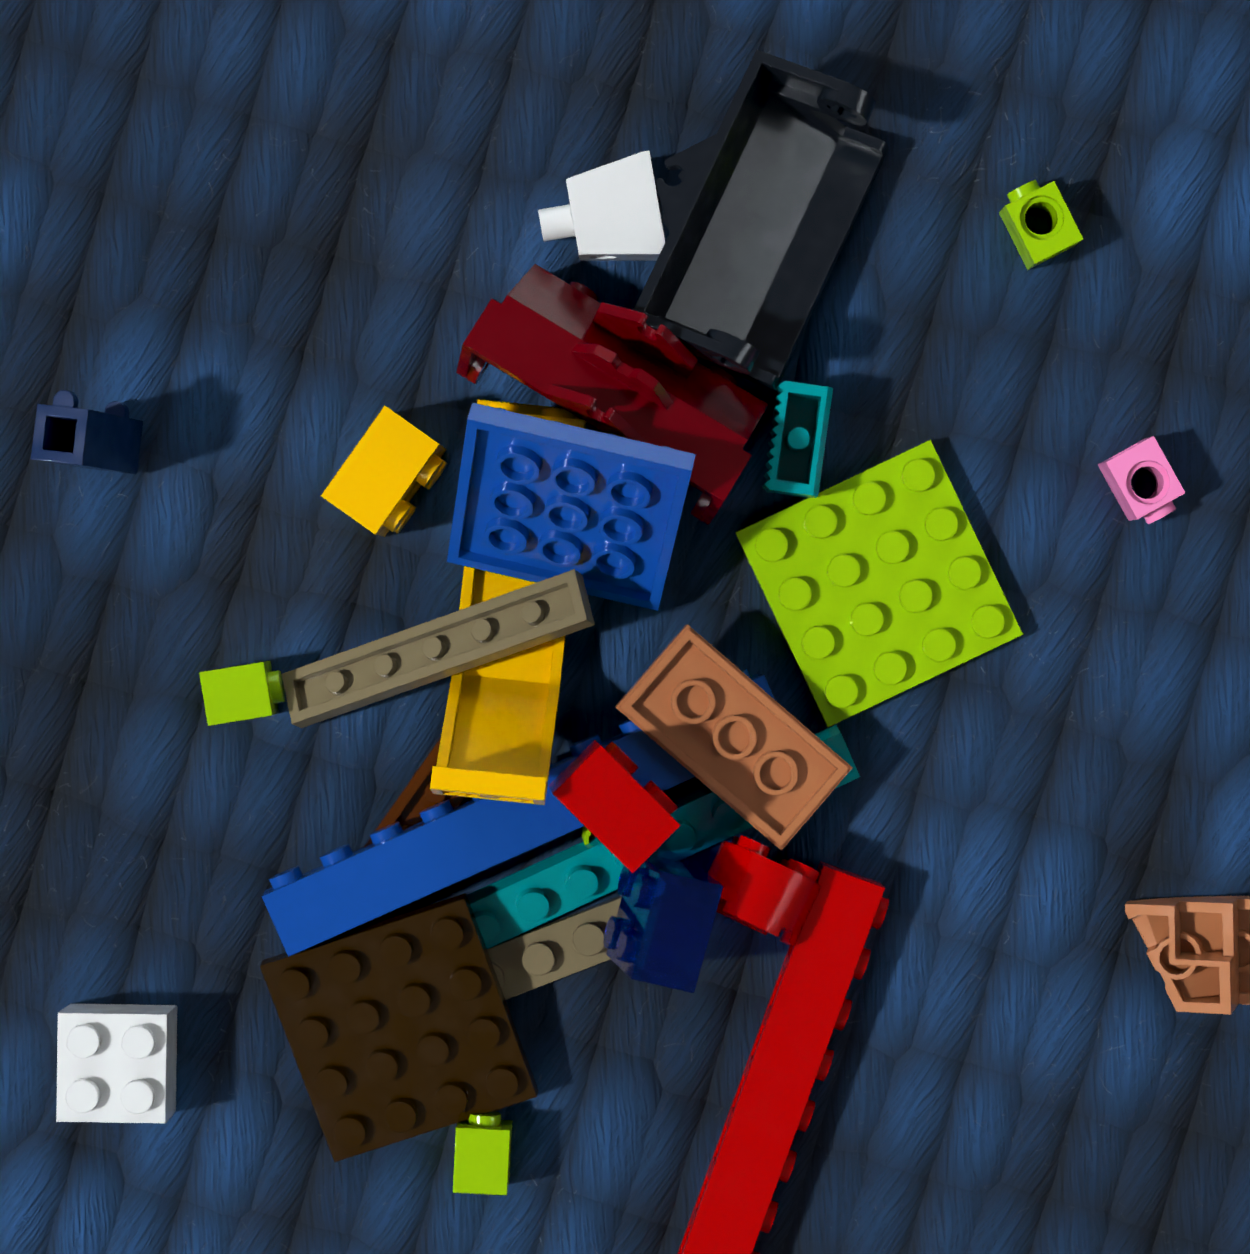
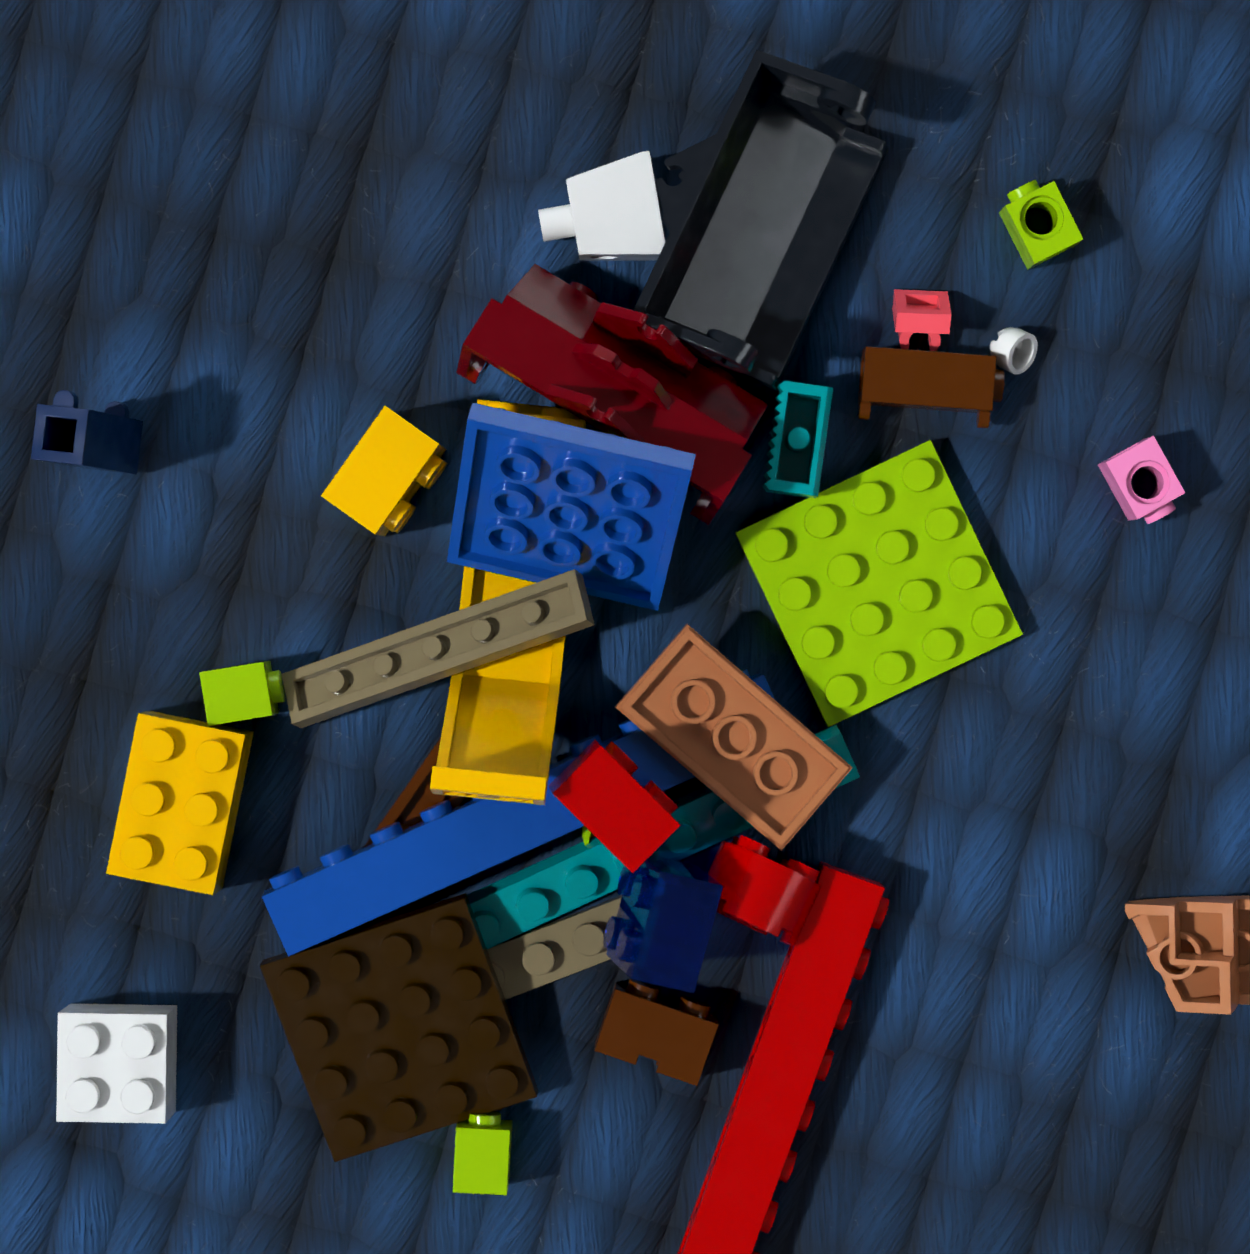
none -> yellow brick [106,711,254,895]
none -> reddish brown brick [594,978,719,1086]
none -> reddish brown brick [858,346,1004,428]
none -> coral tile [892,289,952,351]
none -> white hinge [989,327,1038,374]

